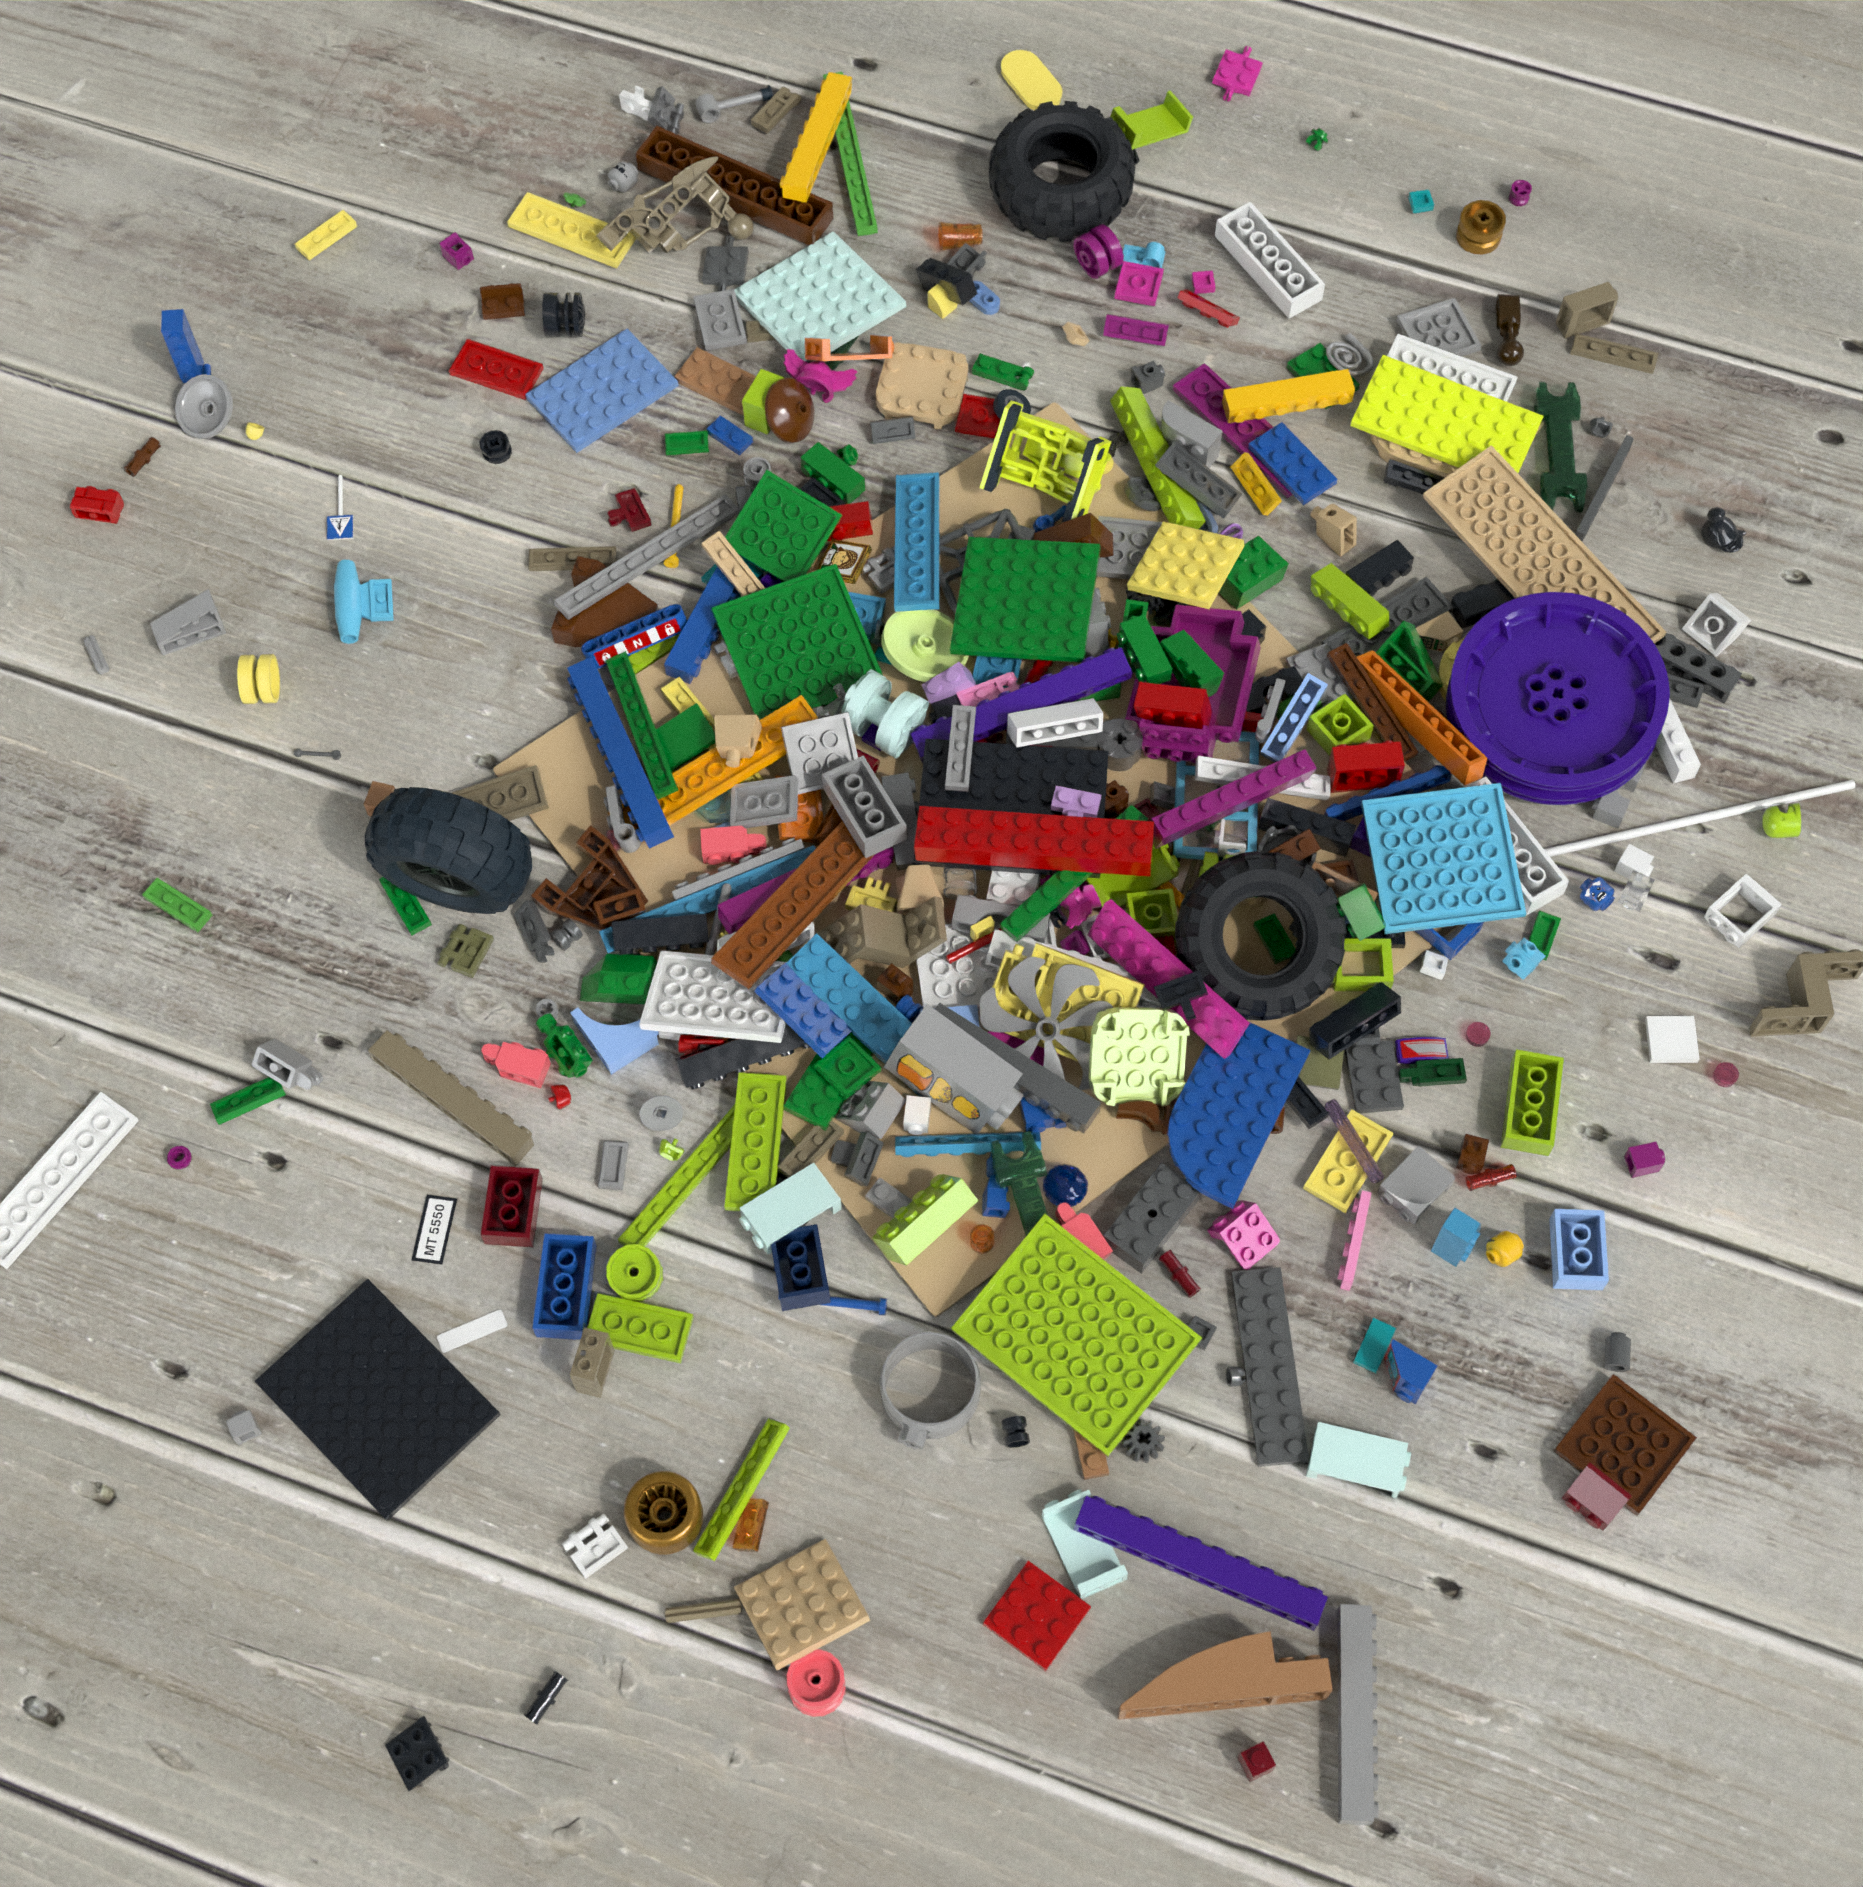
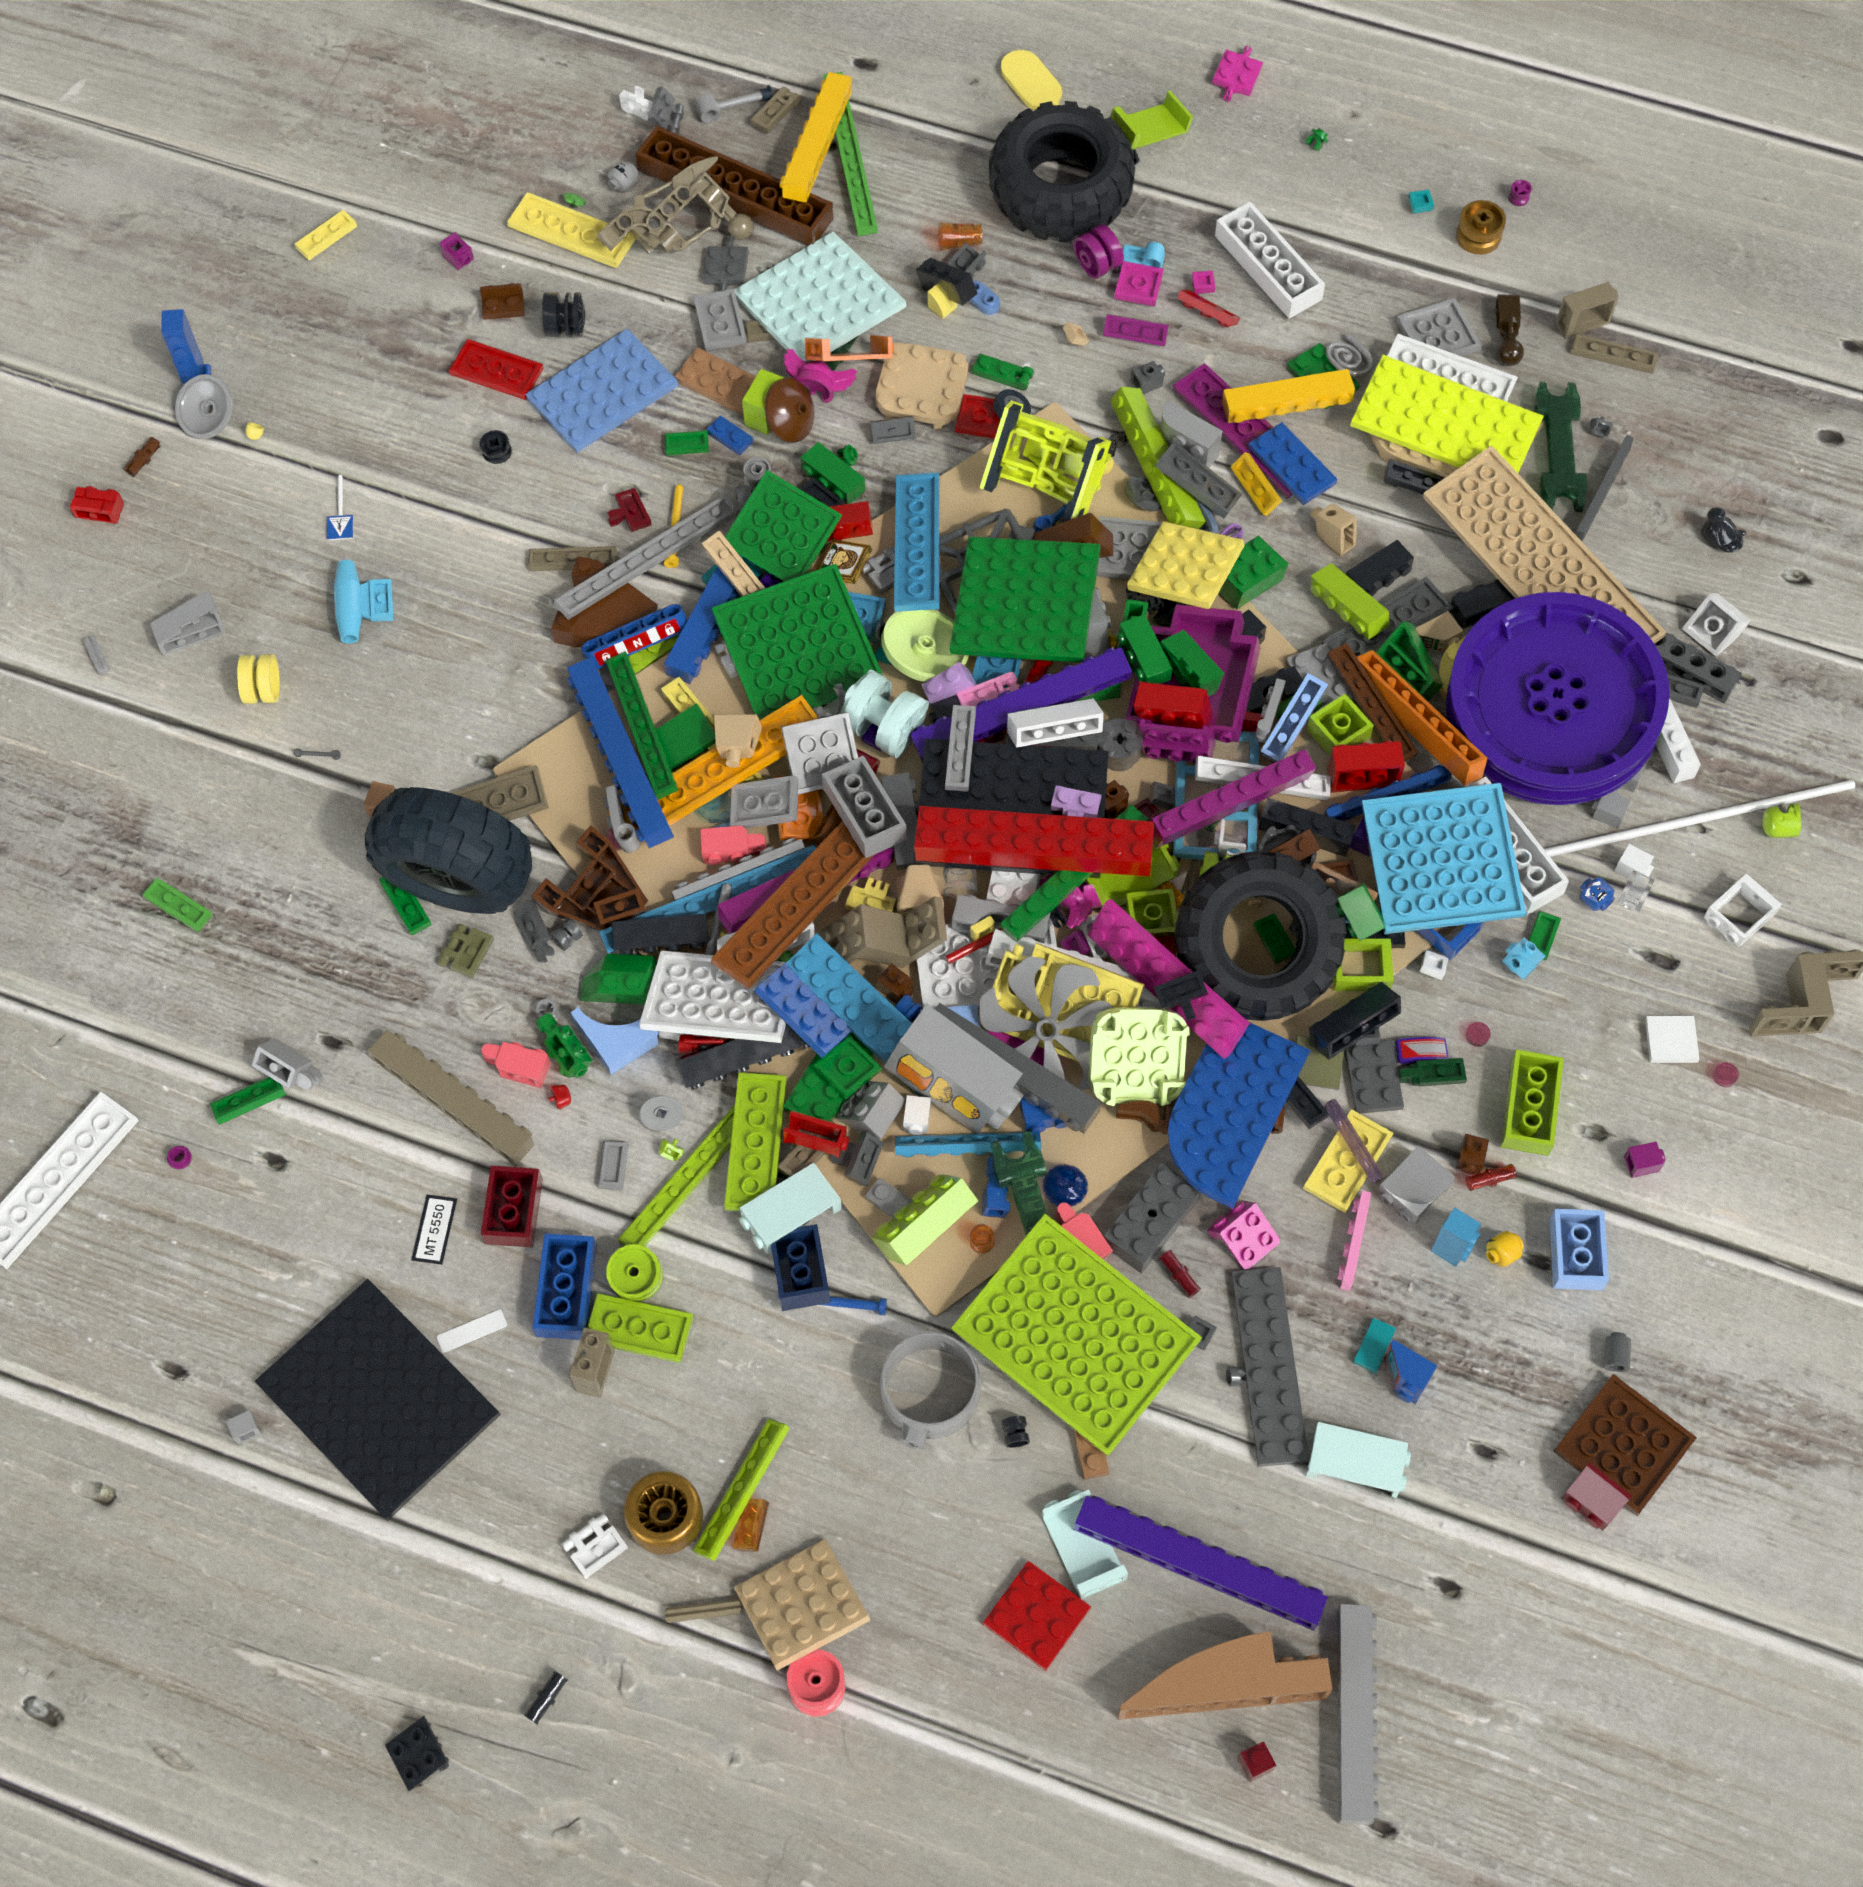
dark grey gear [1122,1419,1165,1463] -> none
none -> red window [783,1111,850,1158]

